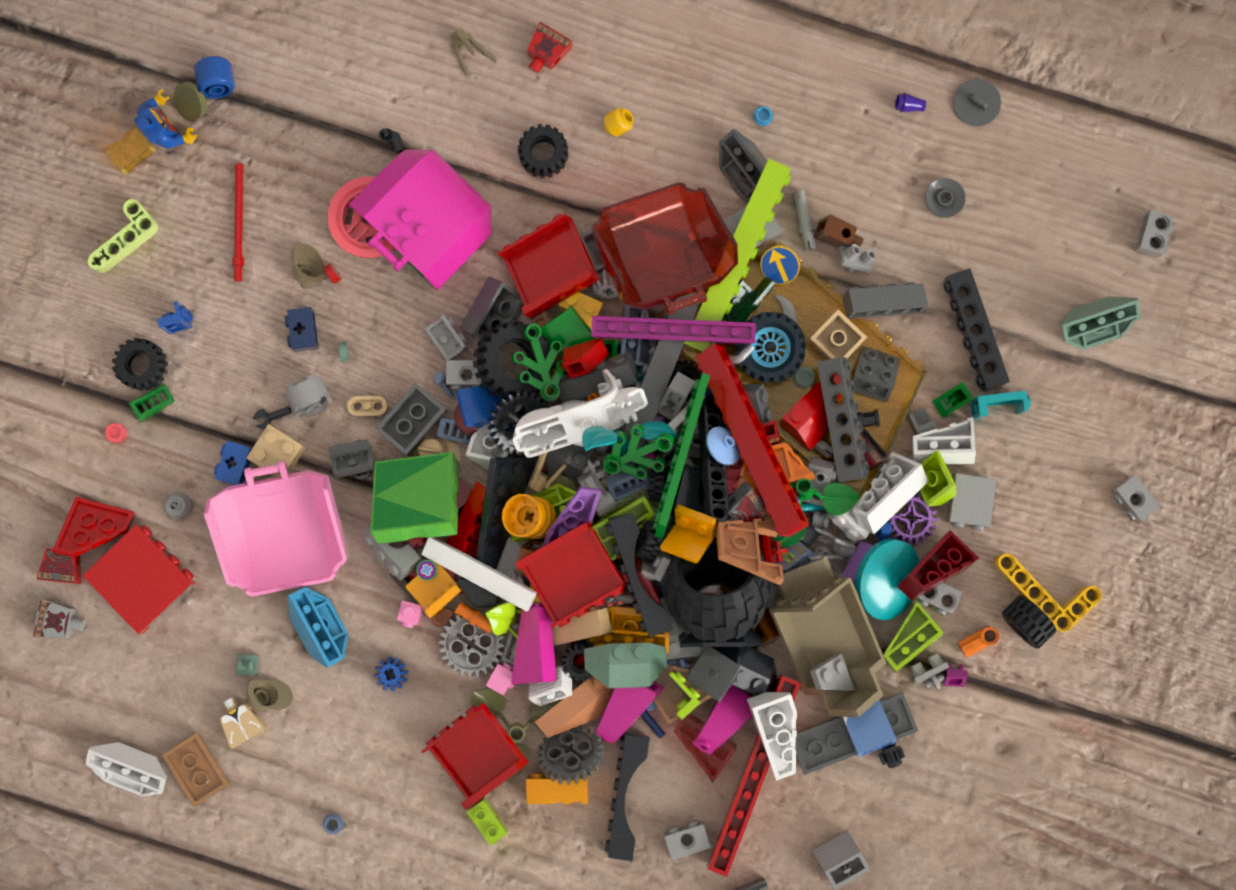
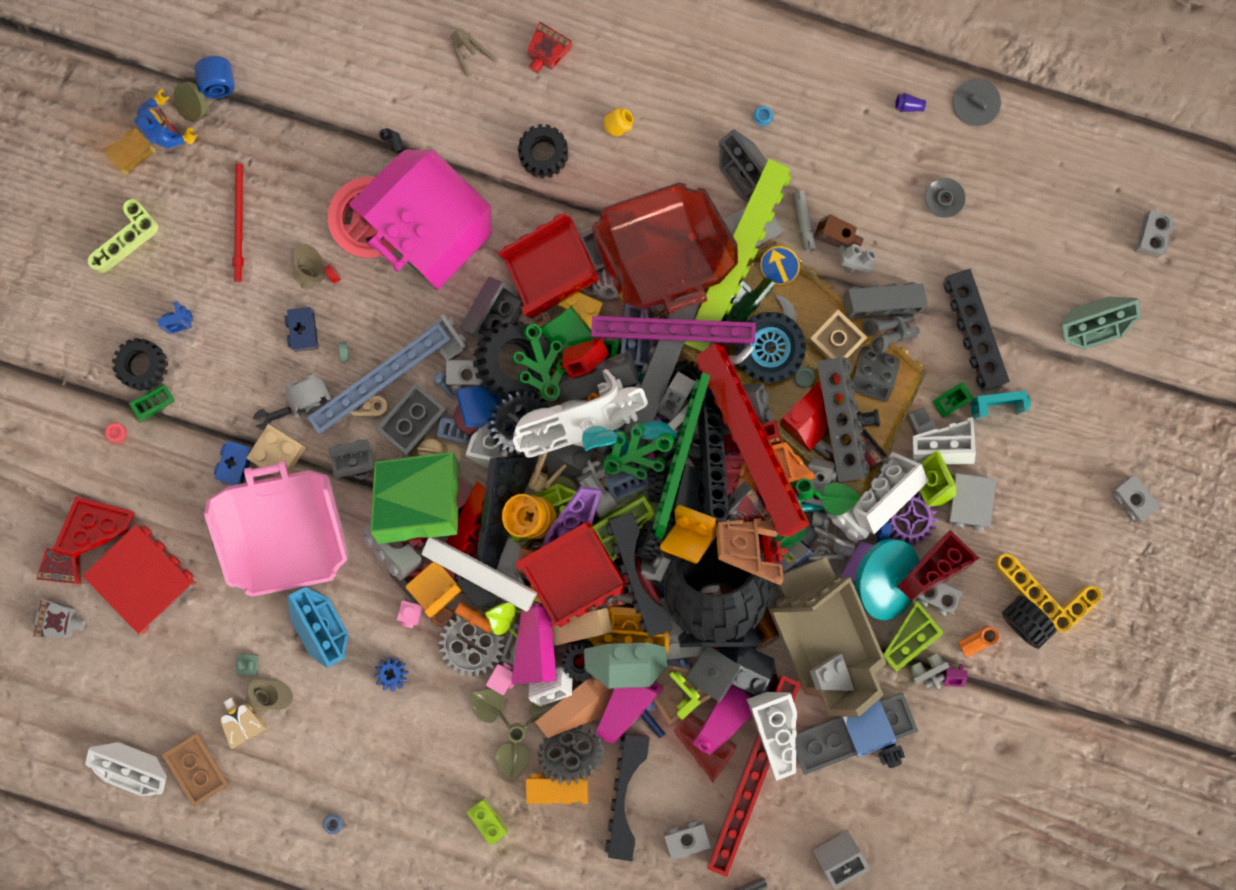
light grey cone [164,492,192,520] -> none
tile [417,560,438,580] -> none
red panel [421,703,529,810] -> none
light blue dish [706,427,740,465] -> none
none -> sand blue plate [307,323,451,434]
none -> dark grey piece [862,314,920,355]

